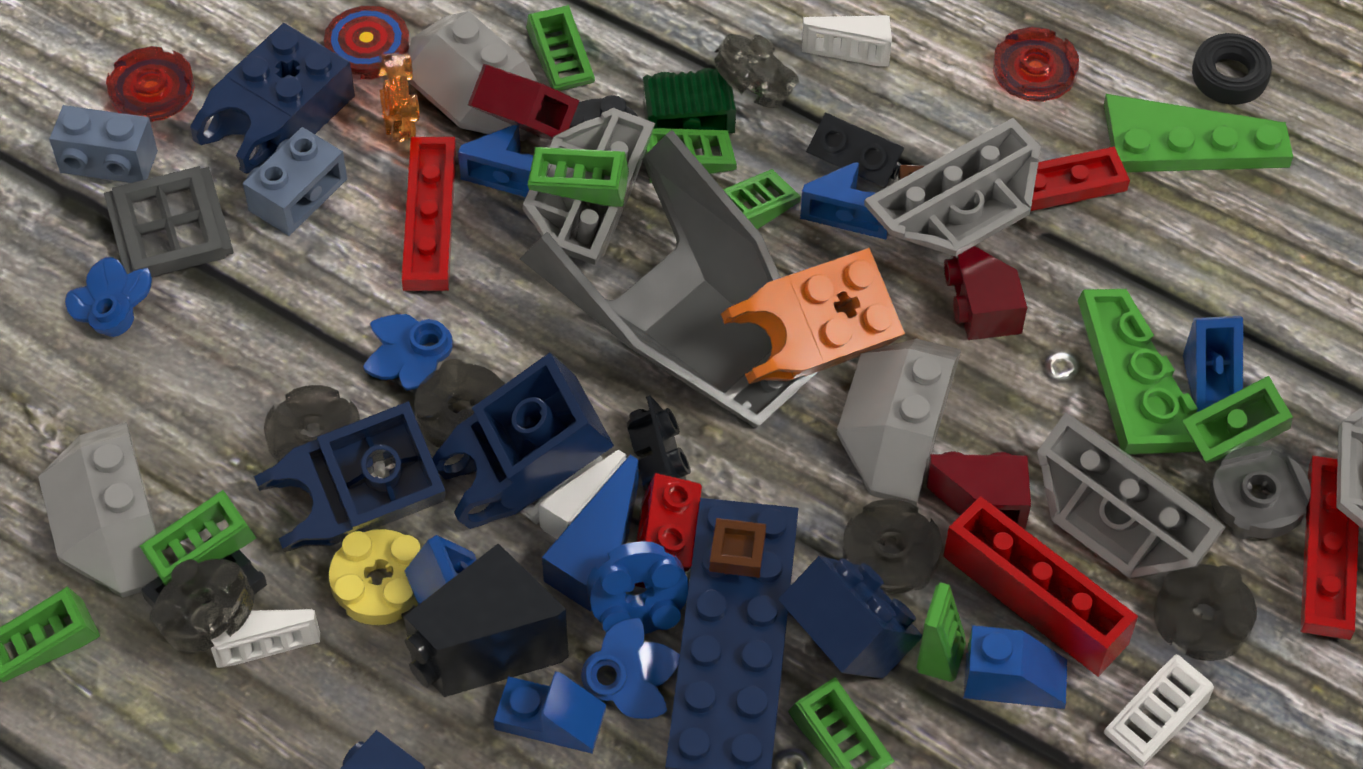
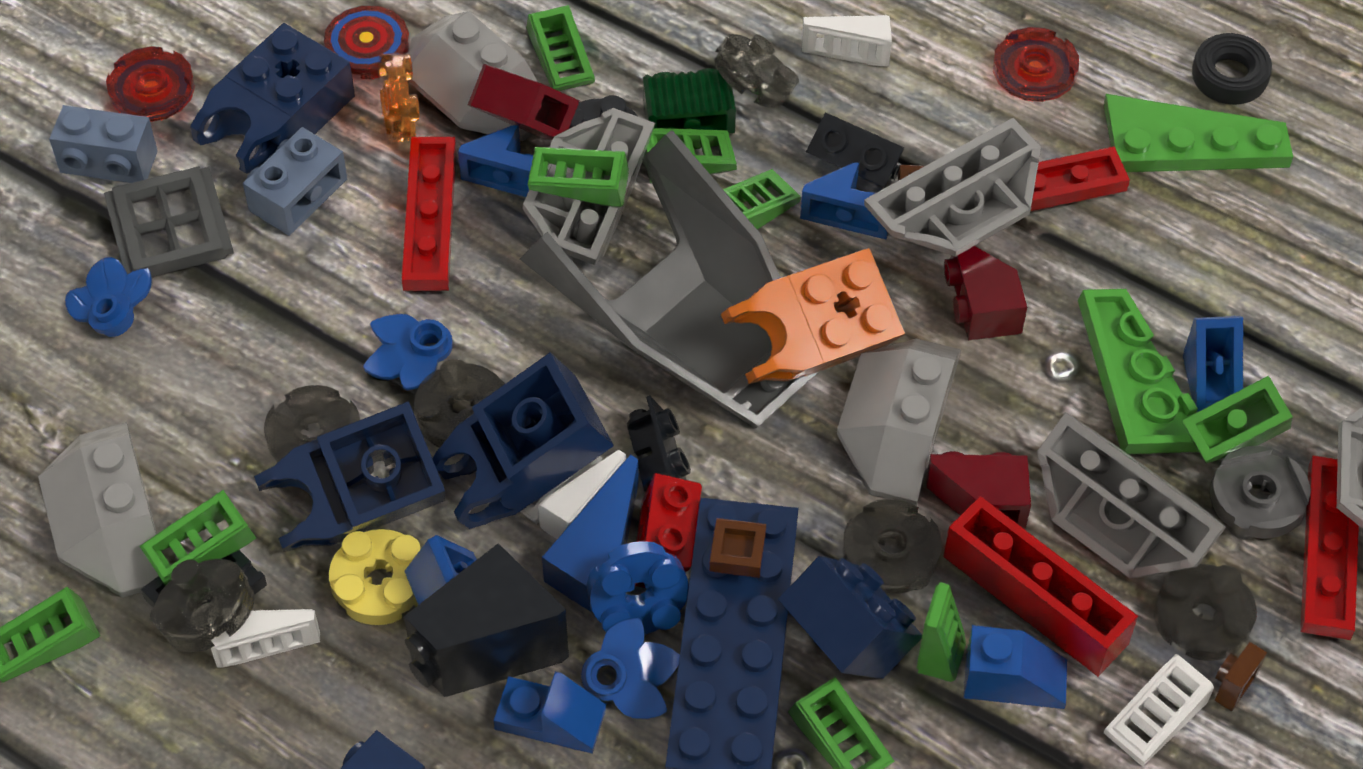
none -> reddish brown plate [1215,642,1267,711]

